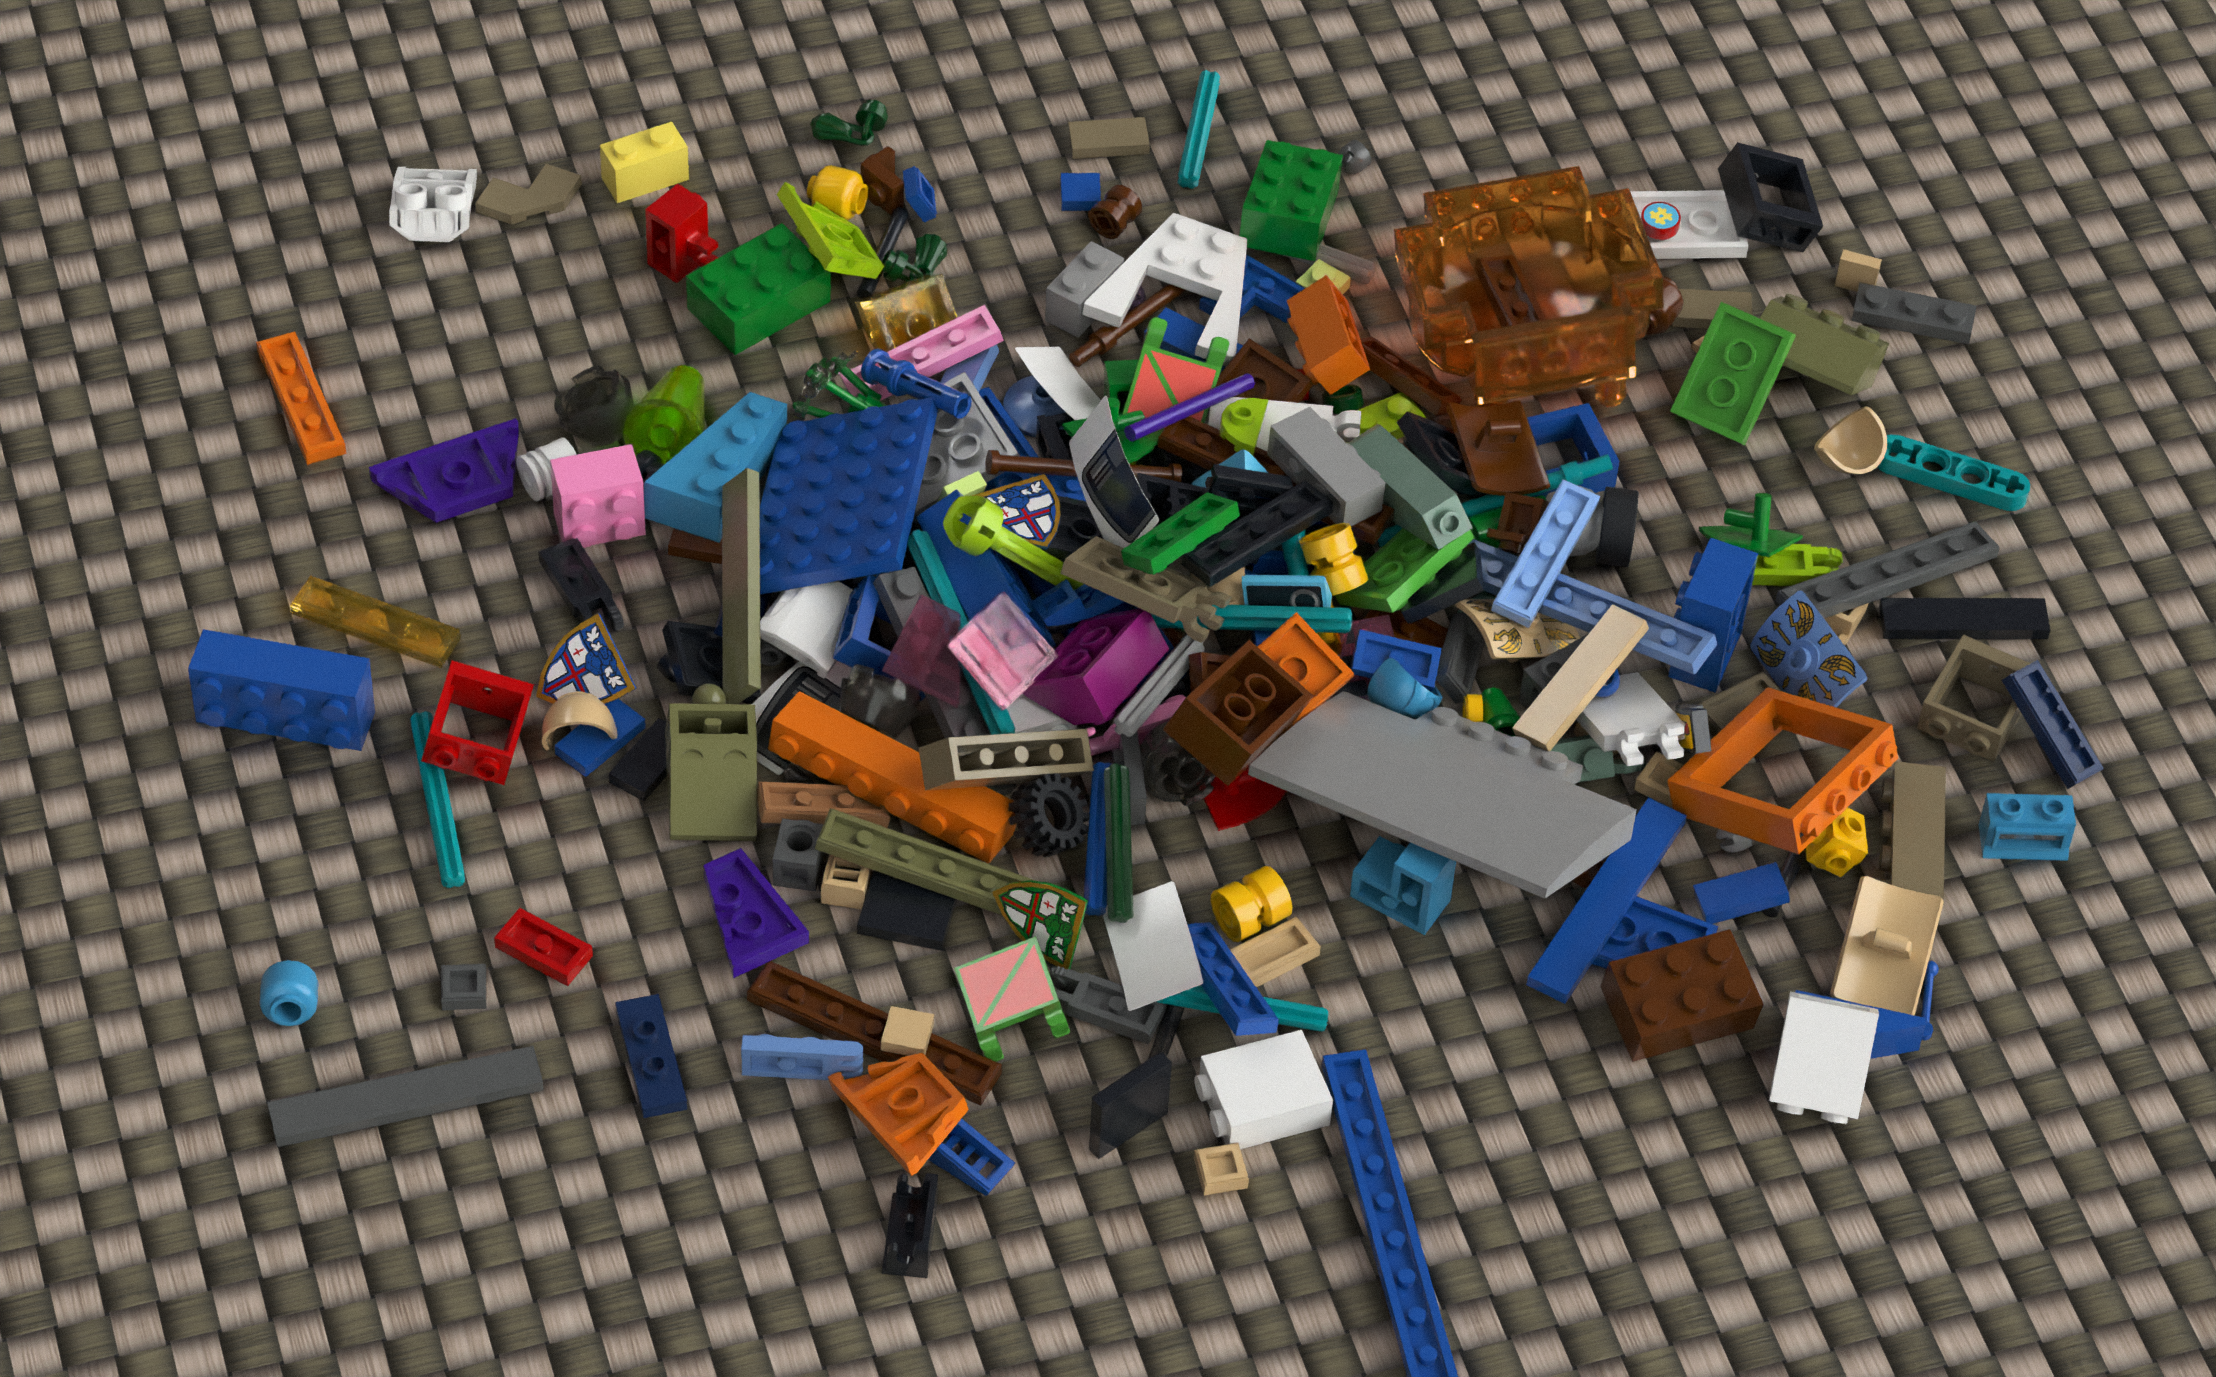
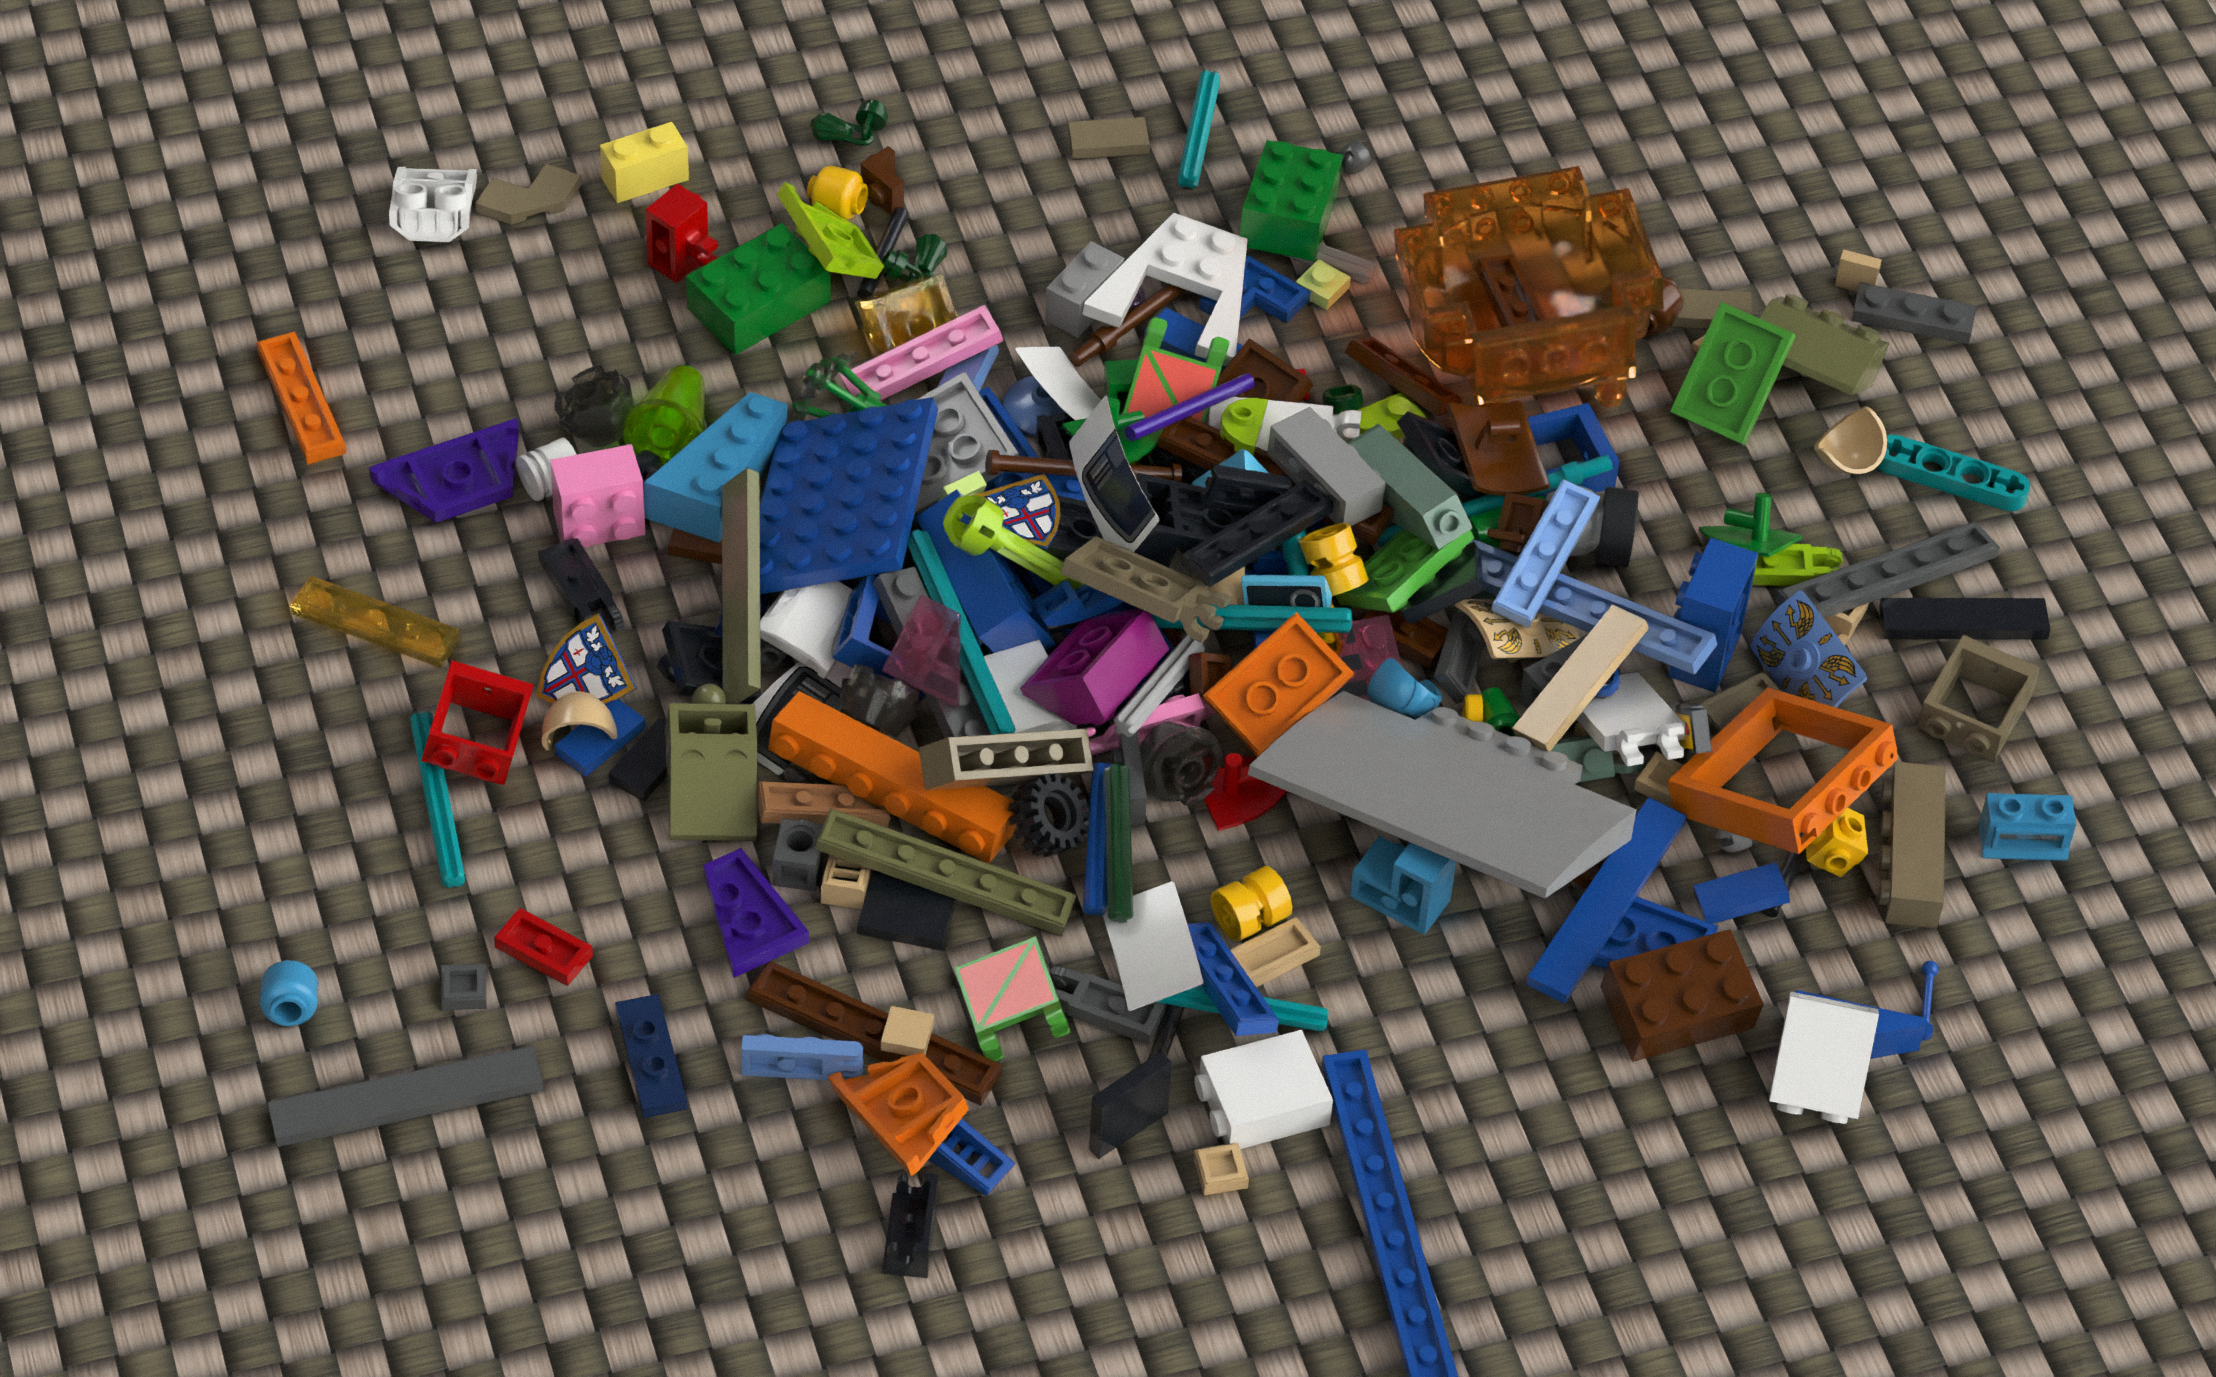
blue brick [188,629,375,751] -> none
blue pin [861,349,972,419] -> none
blue tile [903,166,937,222] -> none
clear pink slope [947,591,1059,711] -> none
shield [992,880,1088,969] -> none
blue tile [1060,173,1101,211] -> none
reddish brown wheel [1088,184,1142,239] -> none
green plate [1121,492,1240,575] -> none
reddish brown brick [1163,640,1314,786] -> none
orange brick [1287,275,1371,395] -> none
blue plate [1350,629,1442,692] -> none
white plate [1621,190,1748,259] -> none
tile [1640,202,1681,240] -> none
black window [1718,142,1823,252] -> none
tan shield [1830,876,1944,1015] -> none
dark blue plate [2002,660,2104,789] -> none

